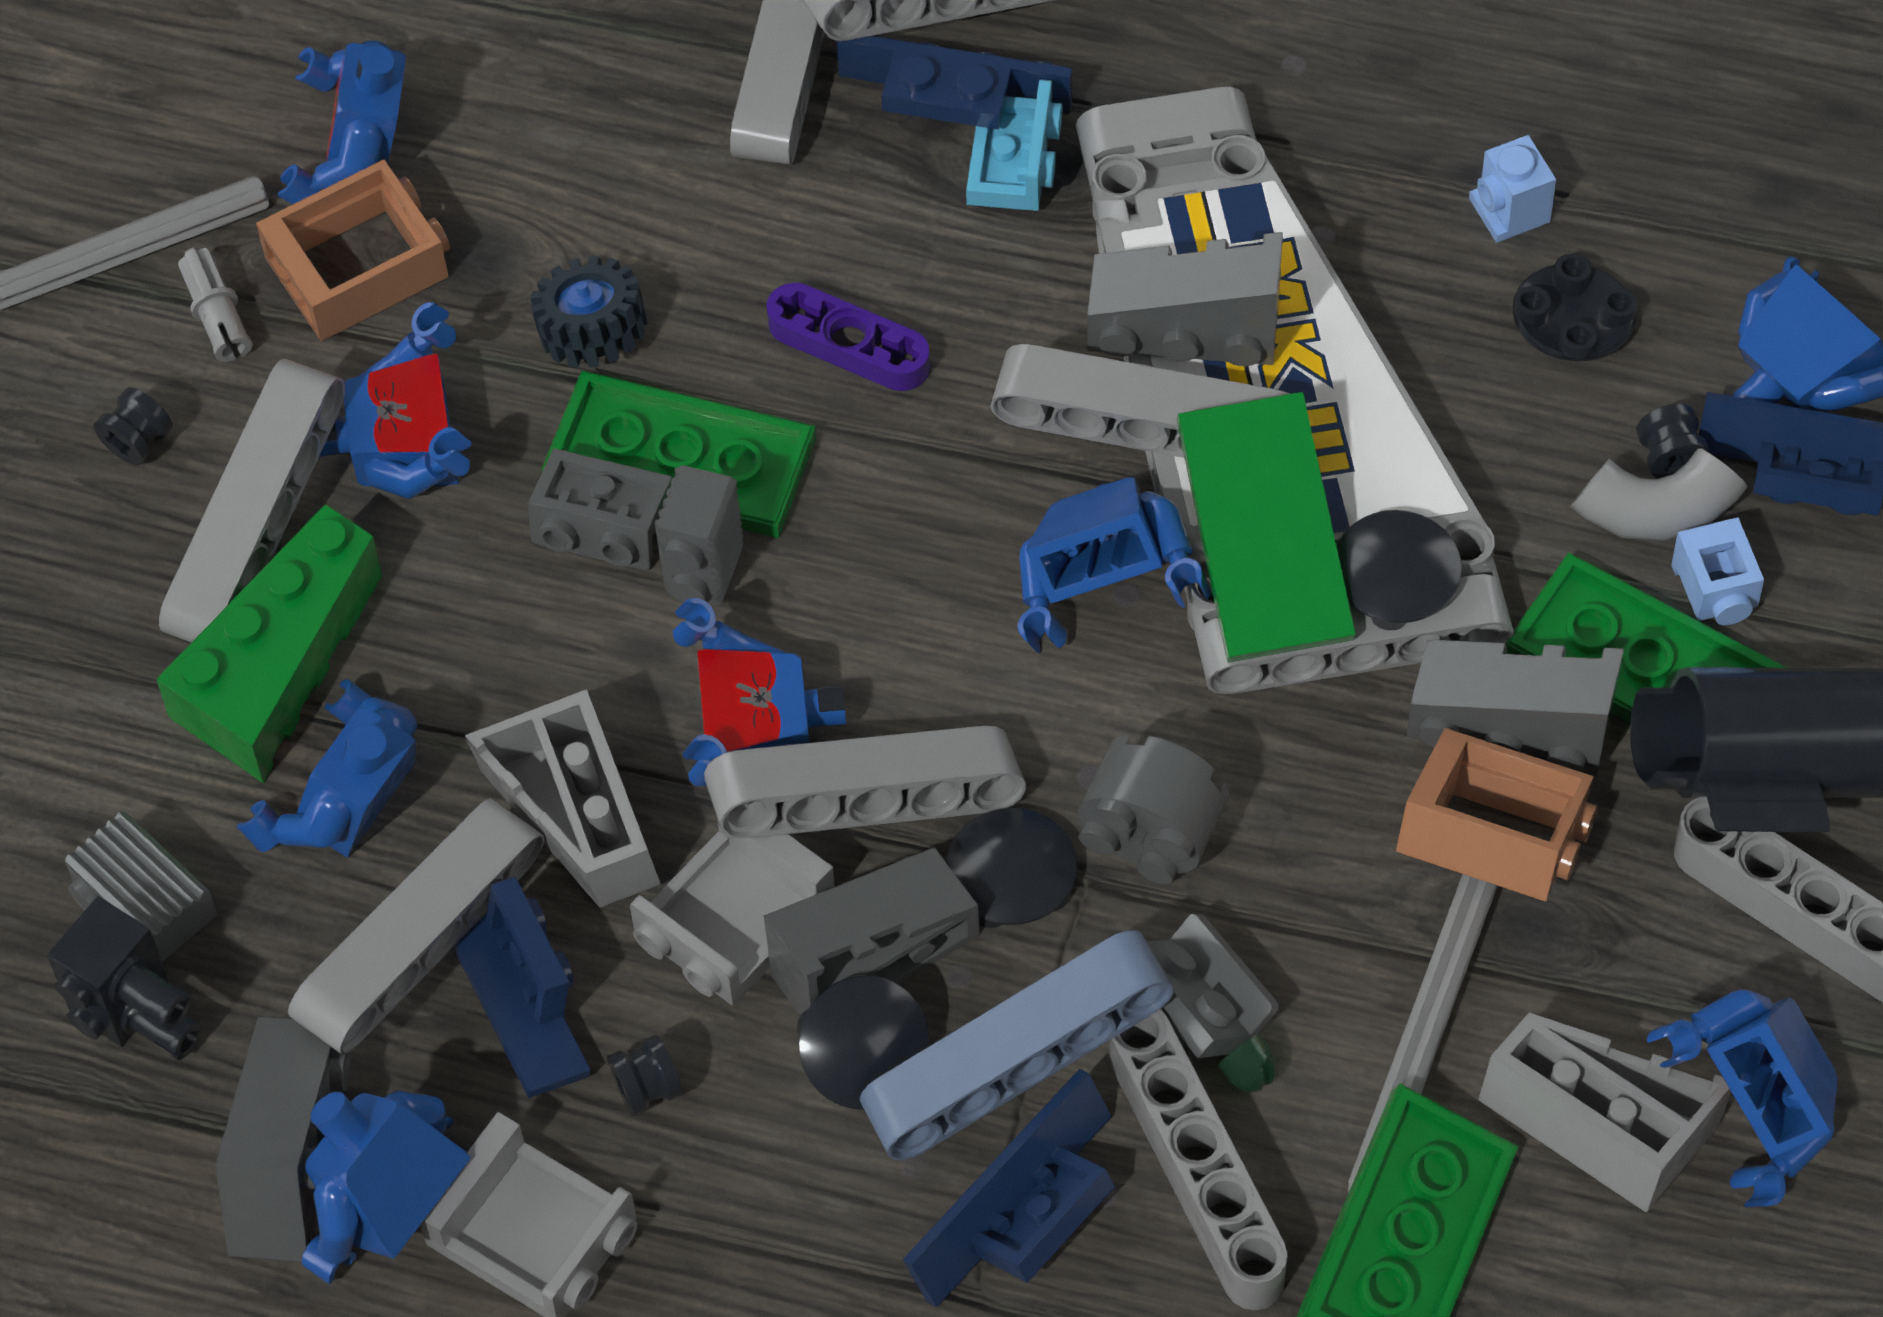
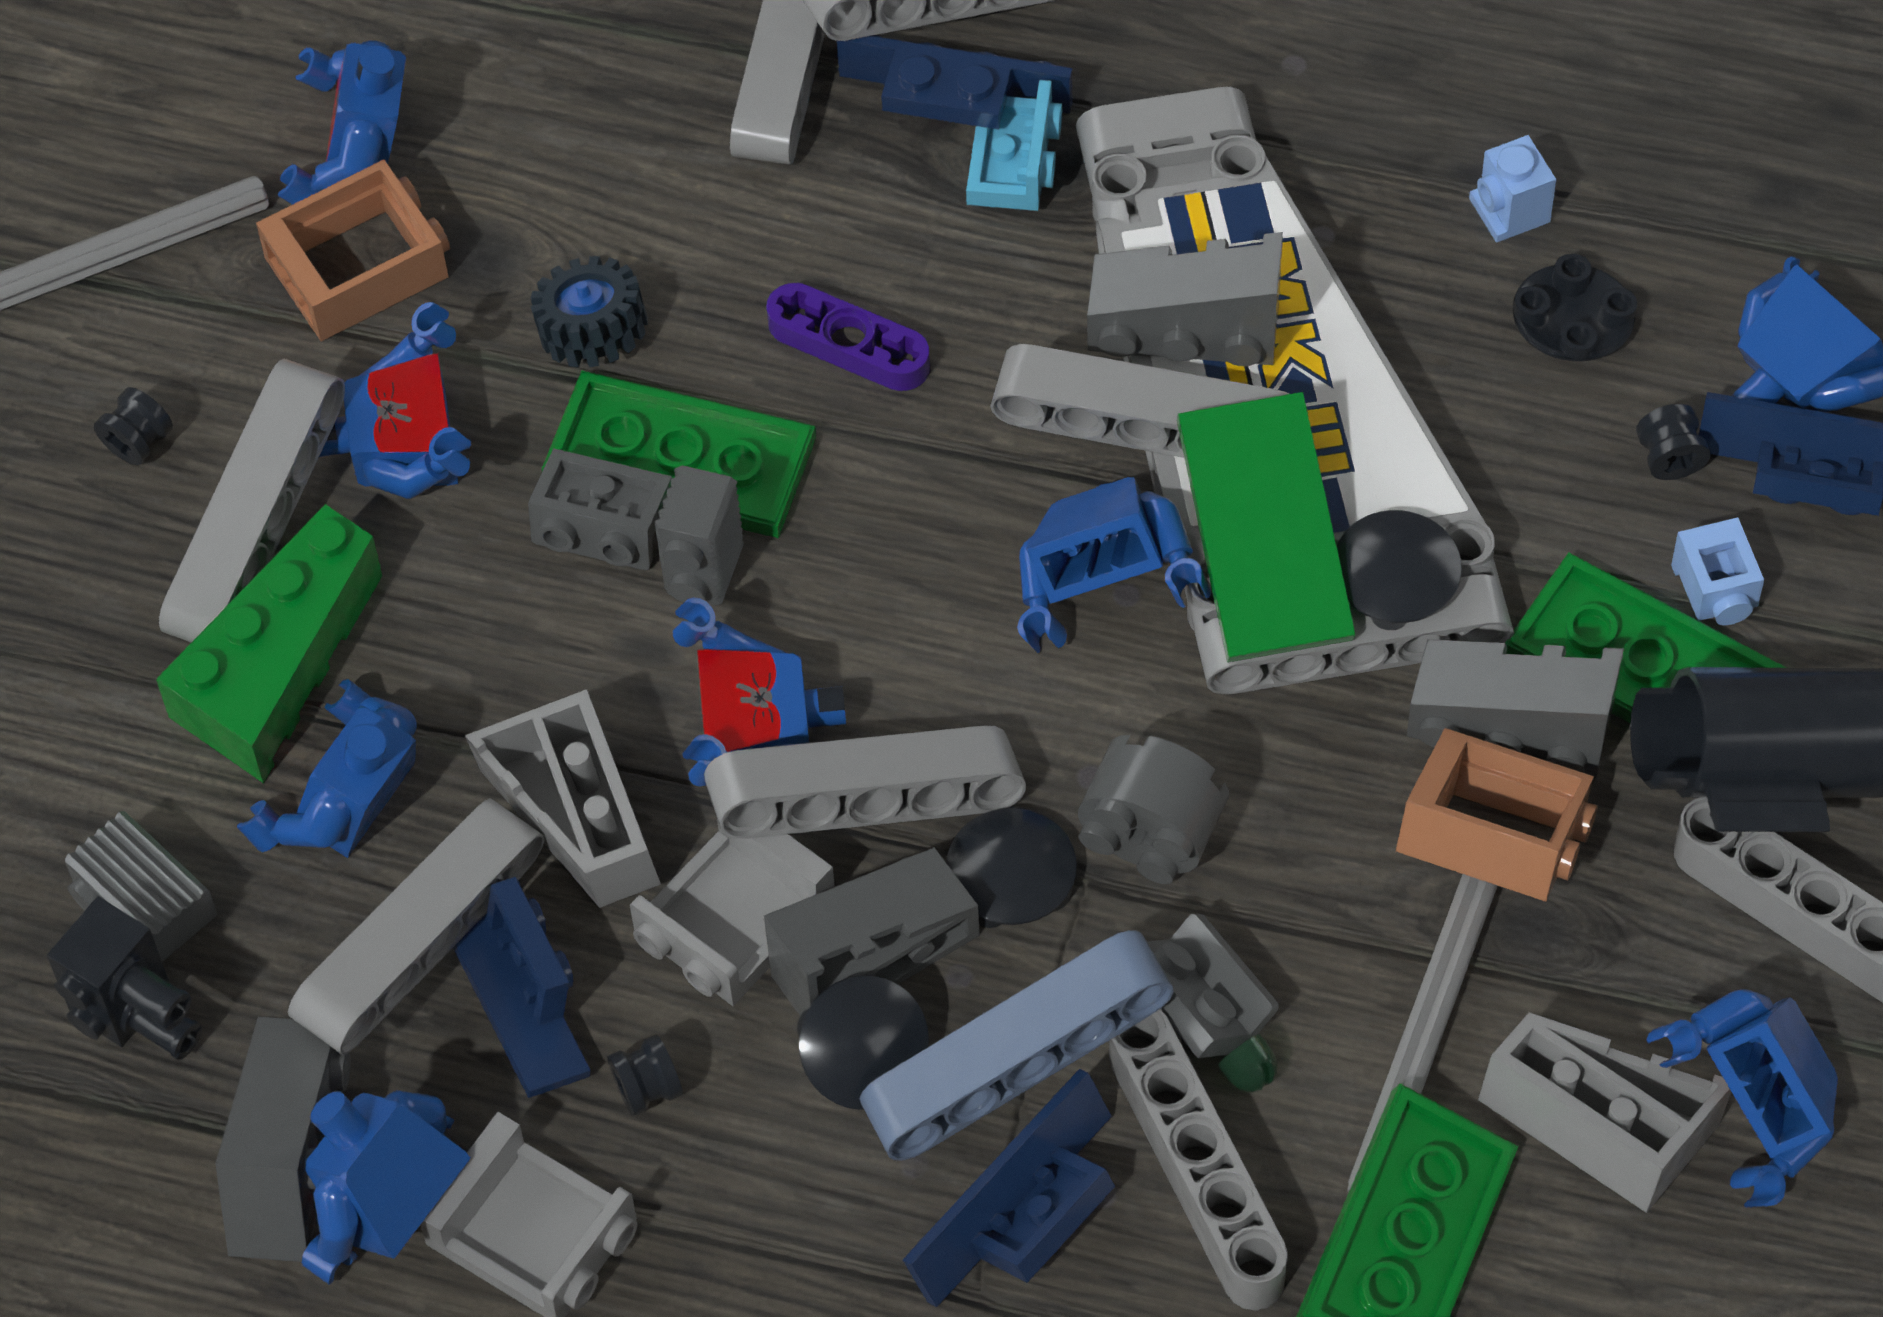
light grey axle [178,248,253,362] -> none
light grey cylinder [1570,448,1748,542] -> none

